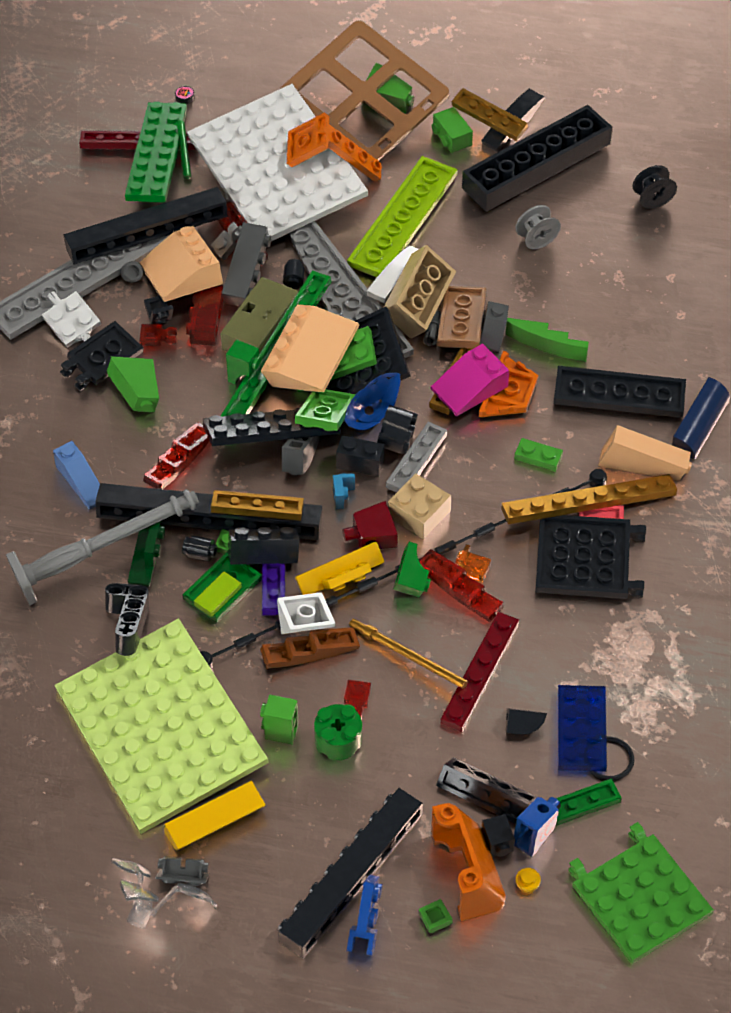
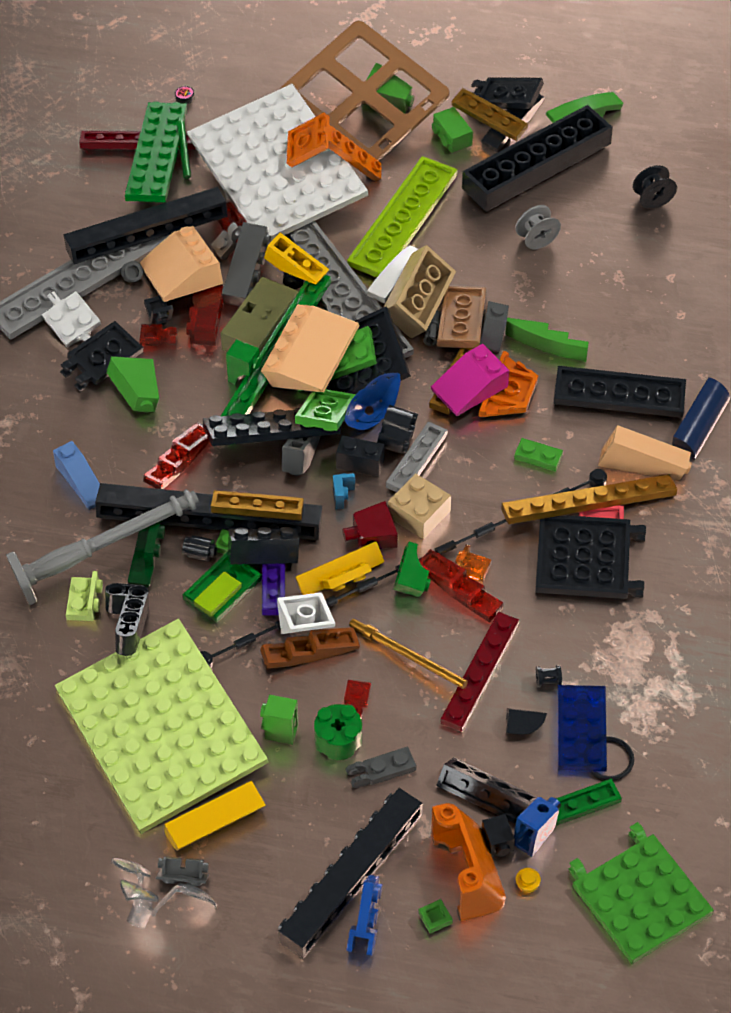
none -> yellowish green bracket [66,571,103,621]
none -> yellow slope [264,232,329,285]
none -> dark grey hinge [345,746,417,788]
none -> black tile [471,77,544,109]
none -> black bush [535,665,562,687]
none -> bright green slope [546,92,624,123]

